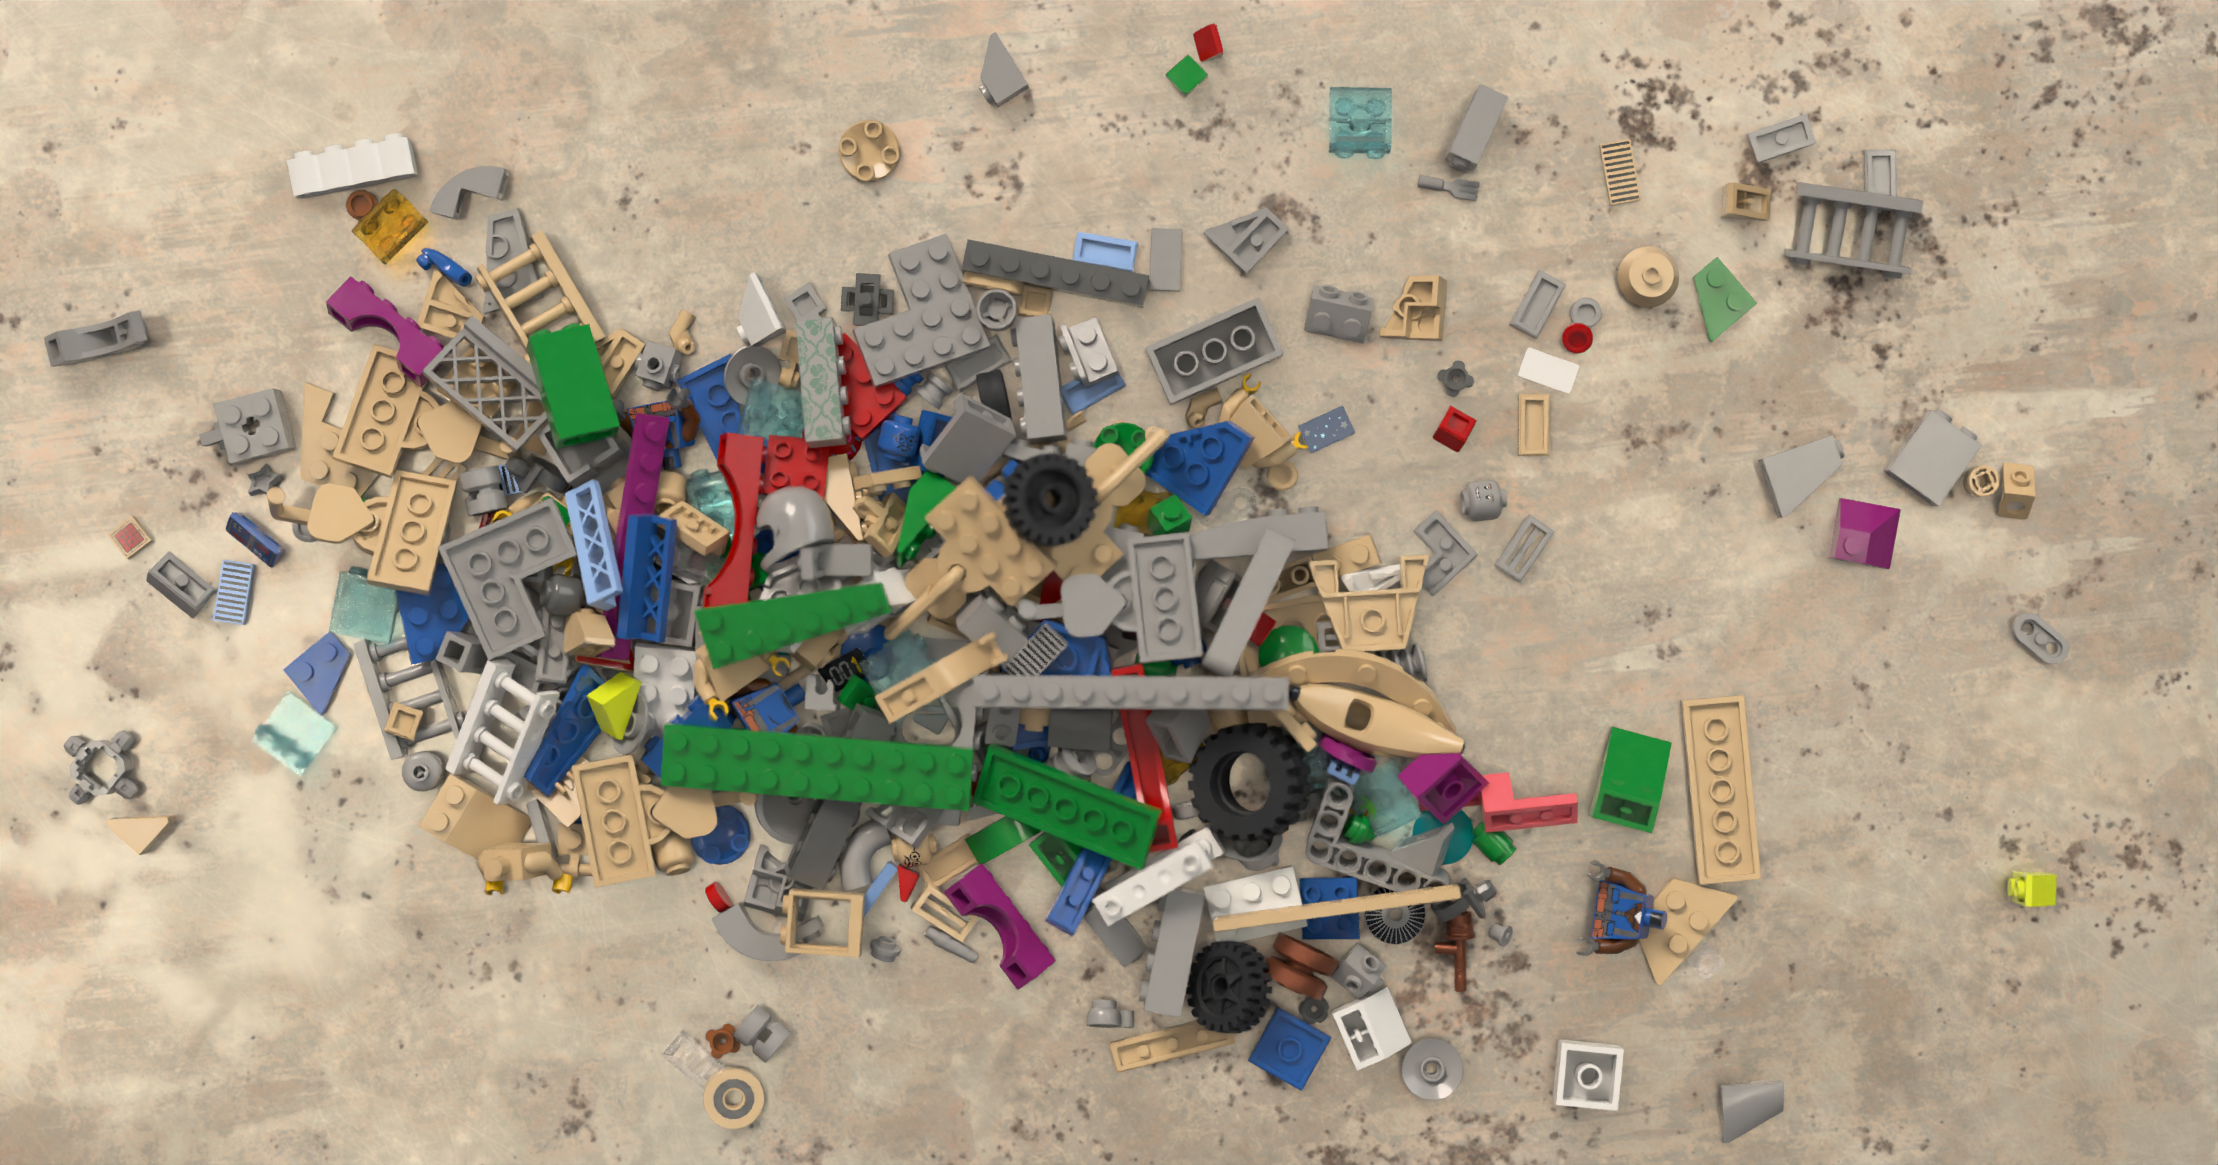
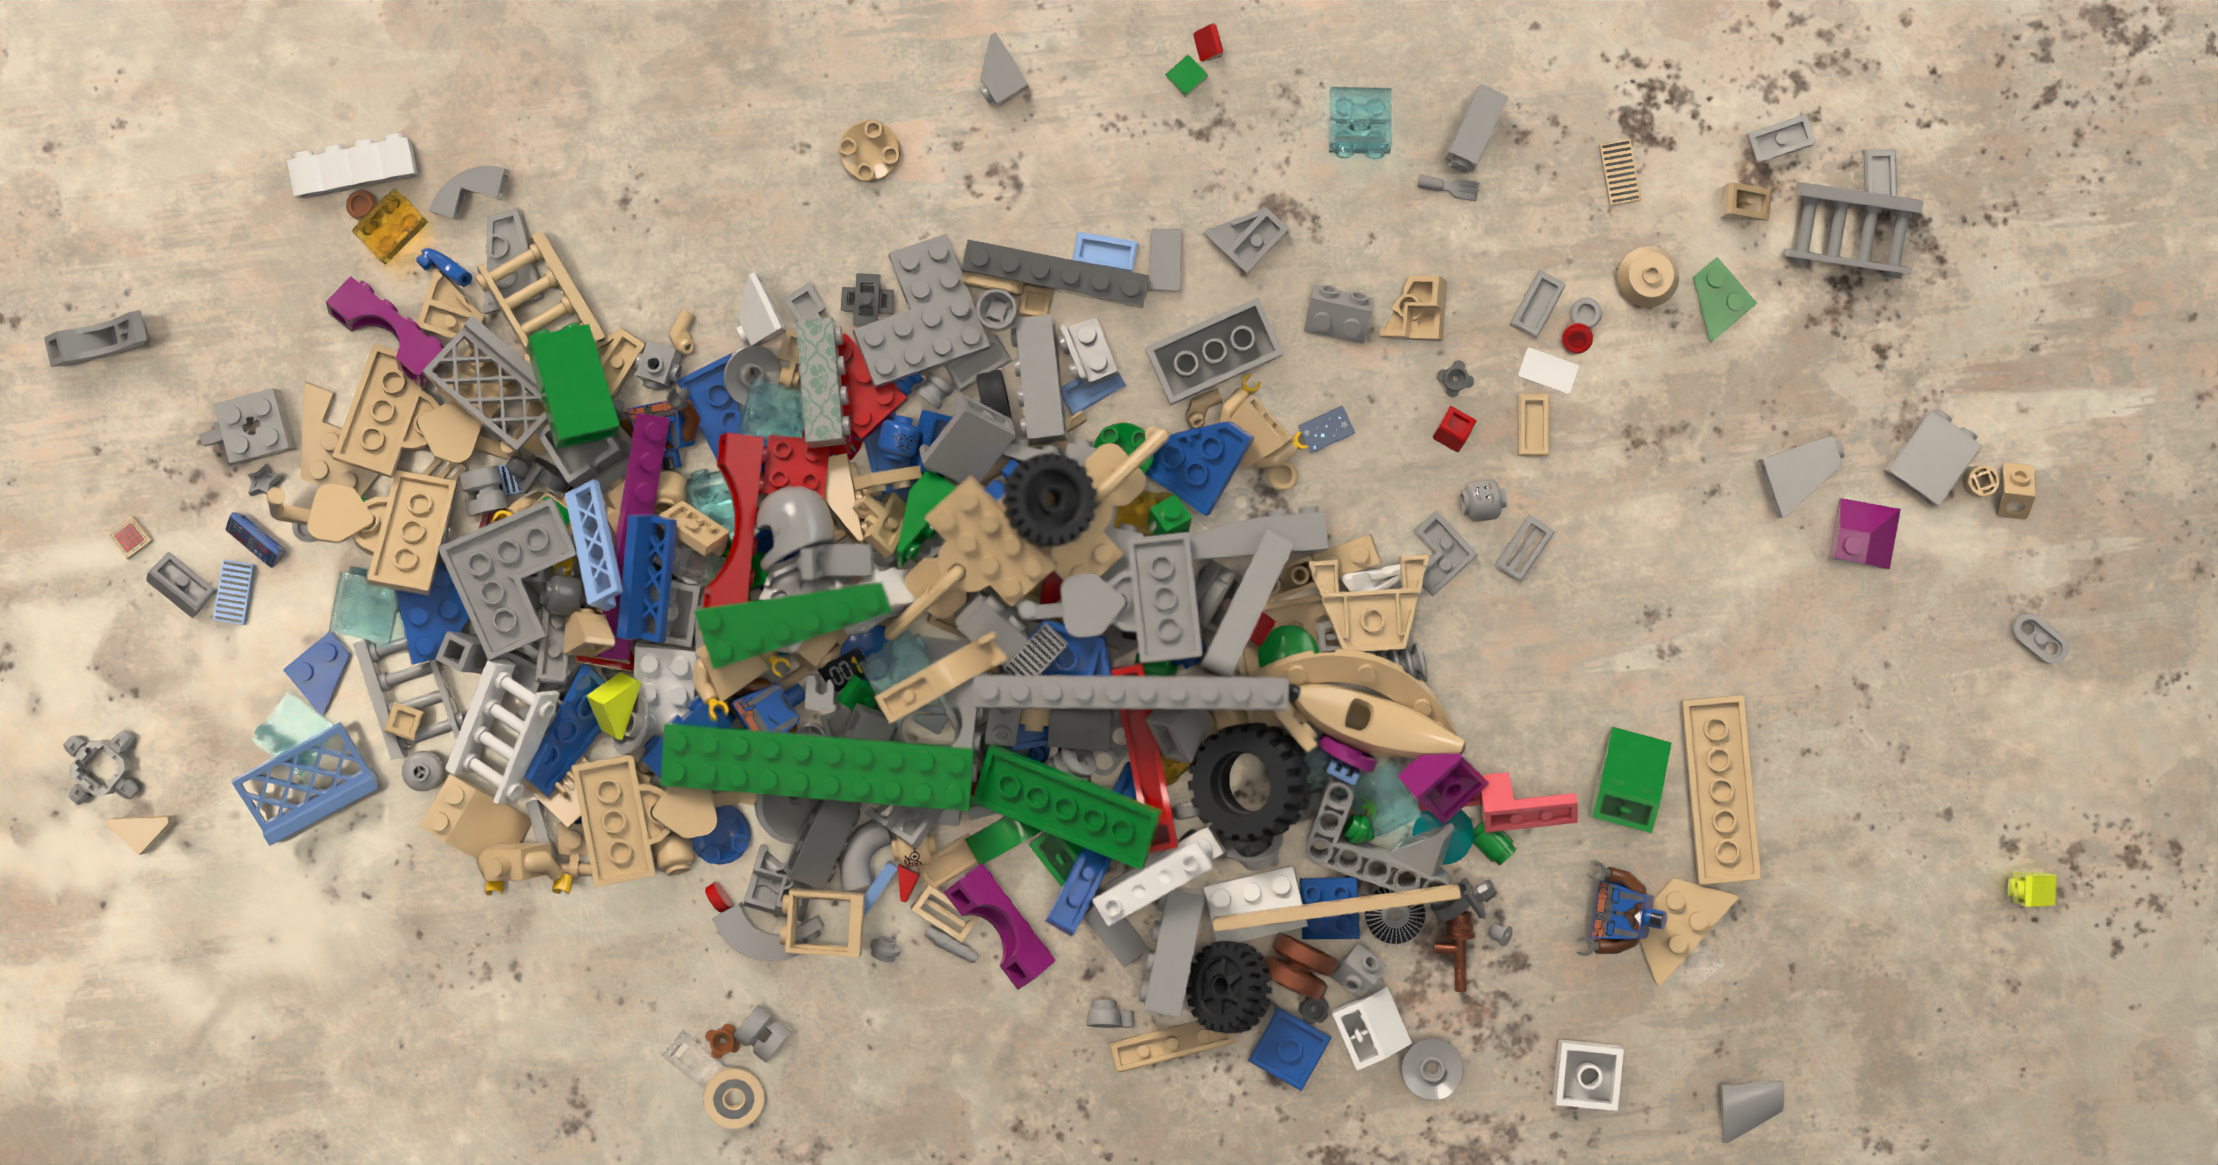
none -> medium blue fence [232,722,378,846]

